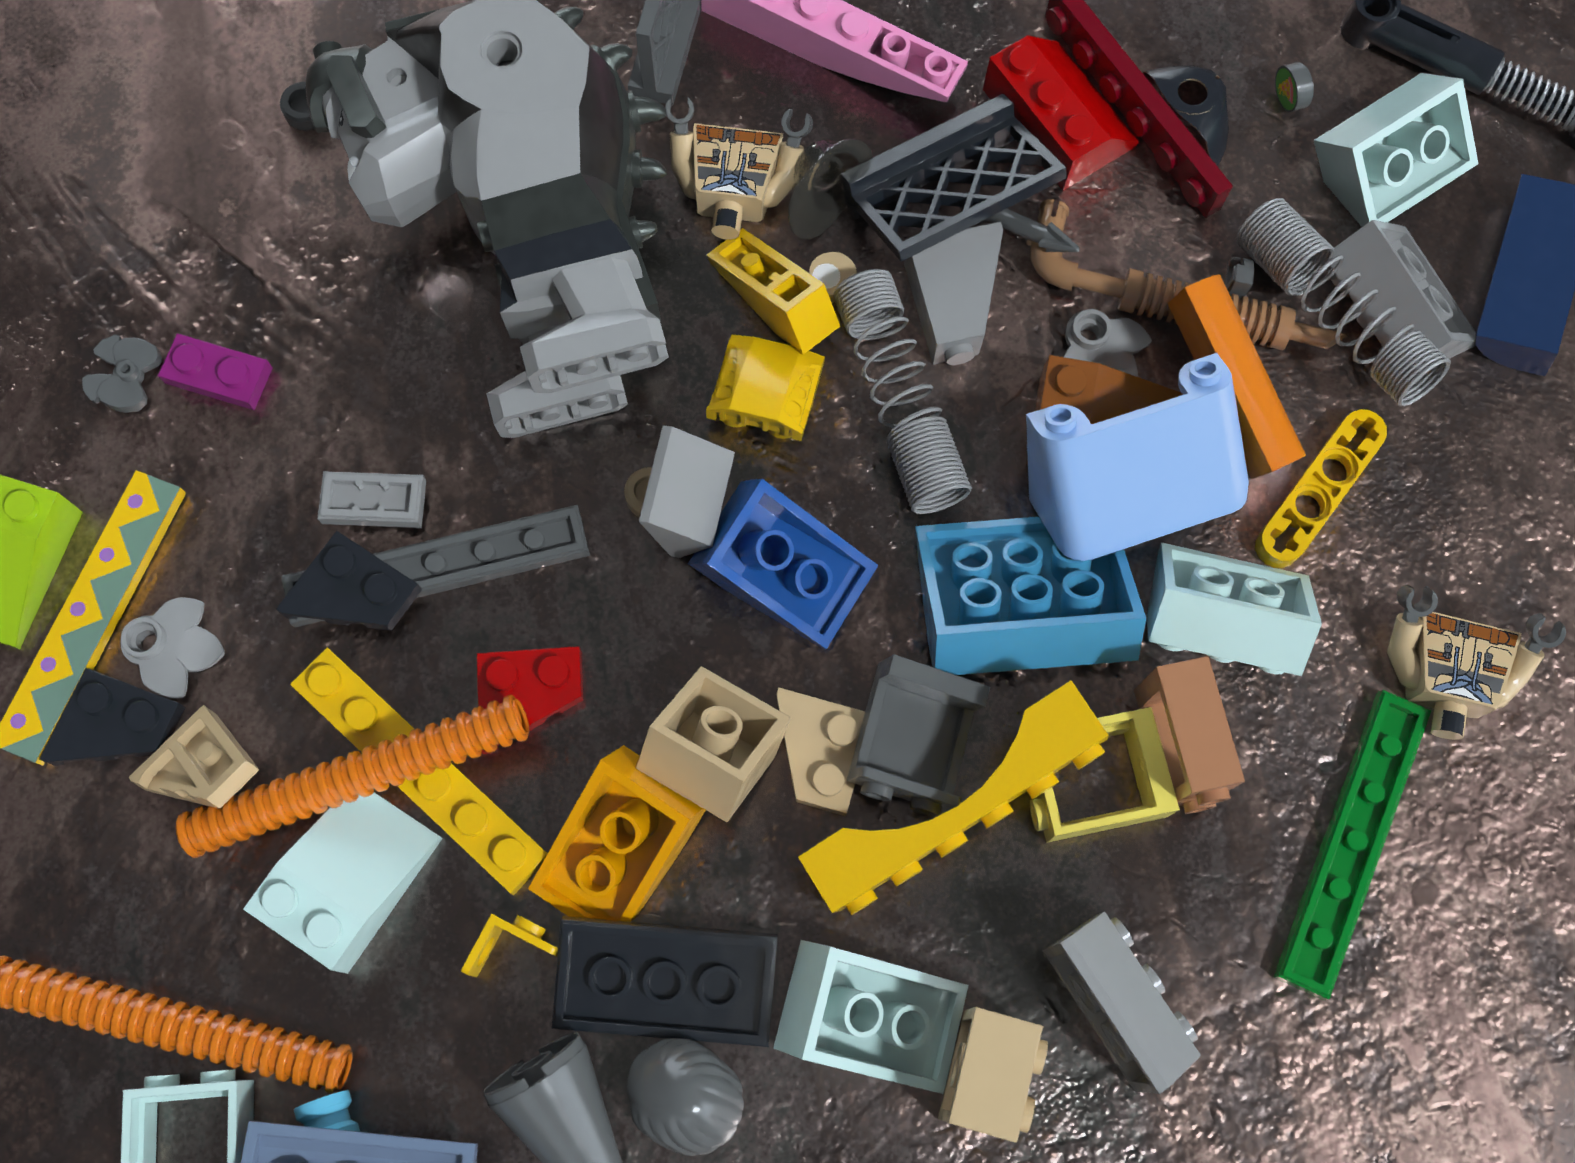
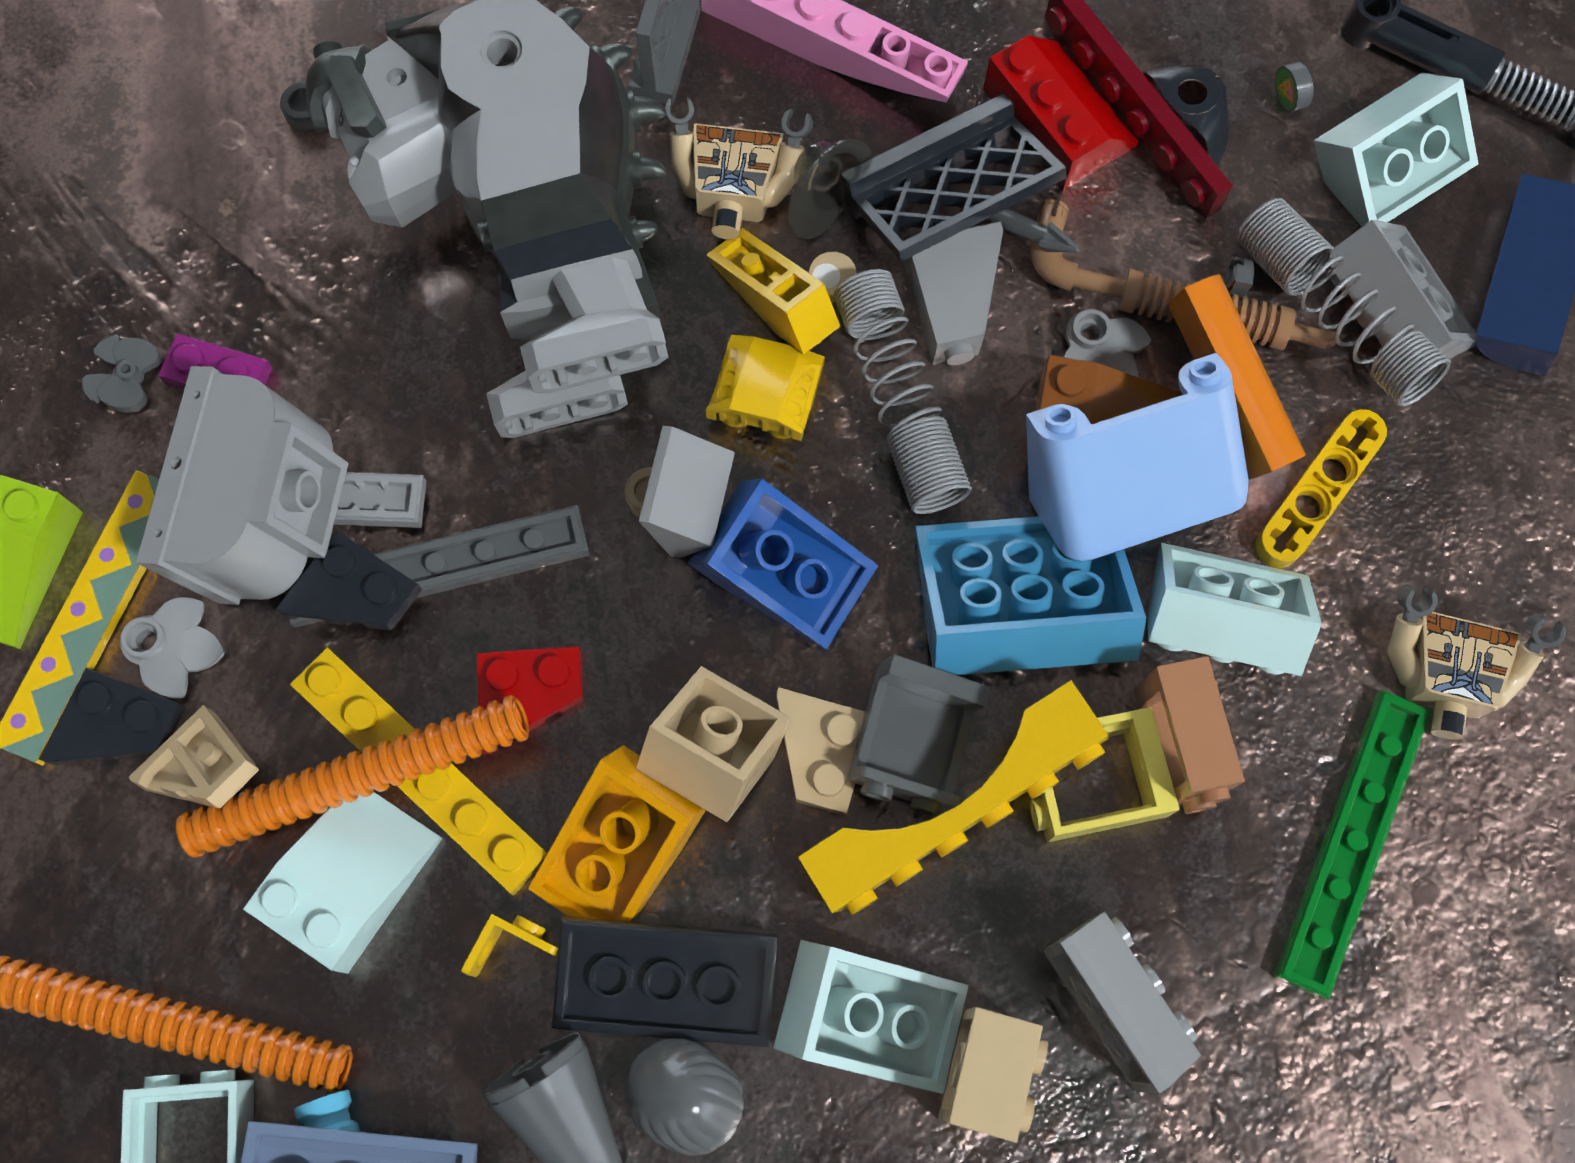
none -> light grey container [136,366,349,605]

